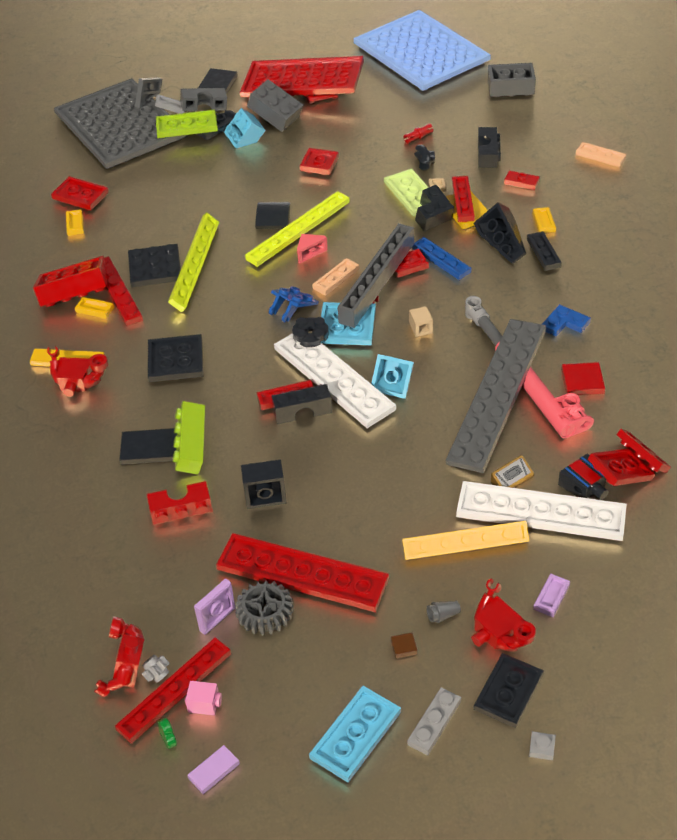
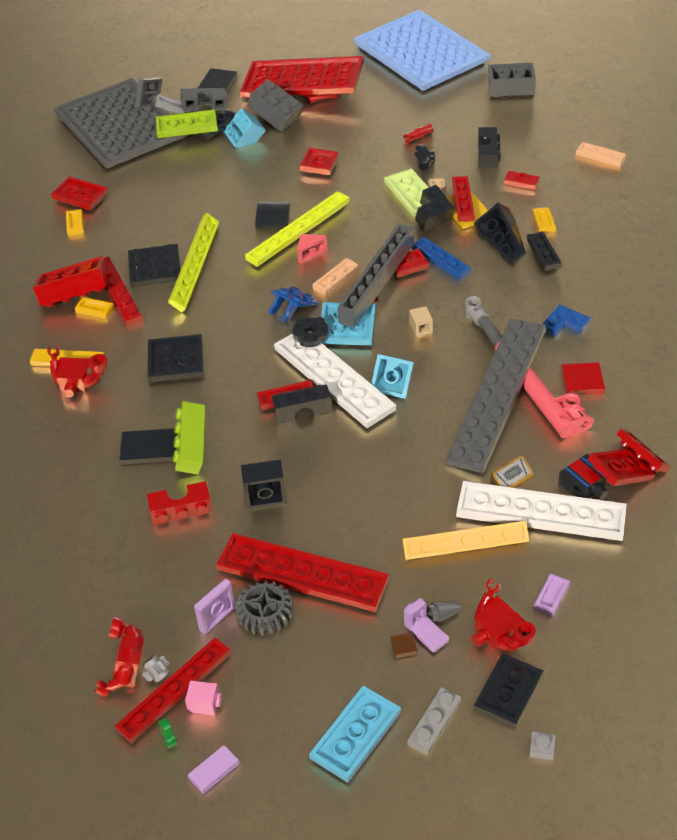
none -> lavender bracket [404,598,449,652]

